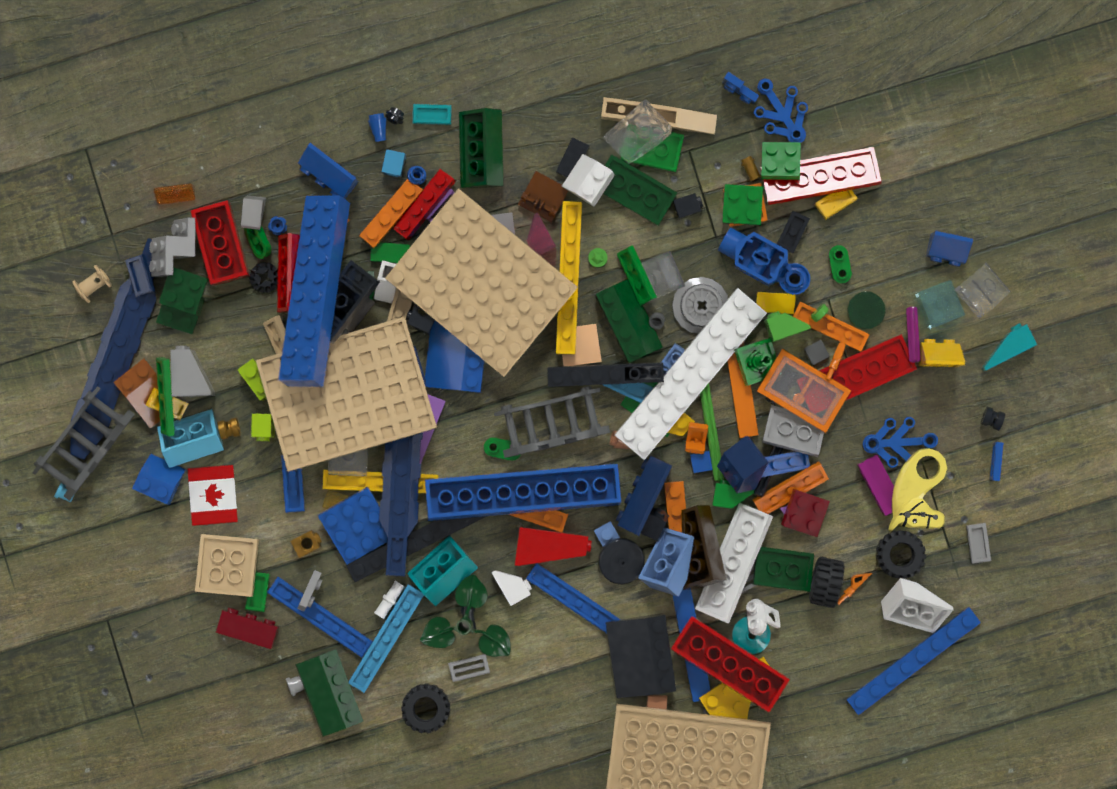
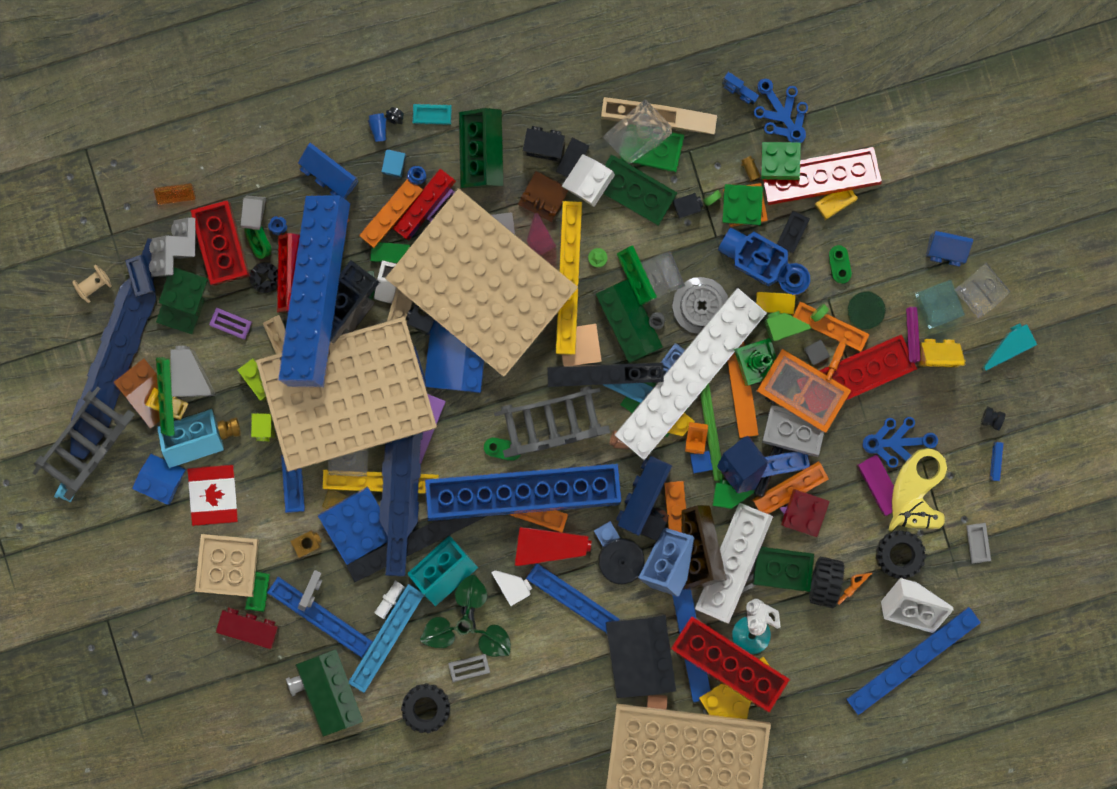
none -> medium lavender tile [209,307,252,340]
none -> black brick [523,126,565,162]
none -> bright green tile [702,190,722,206]

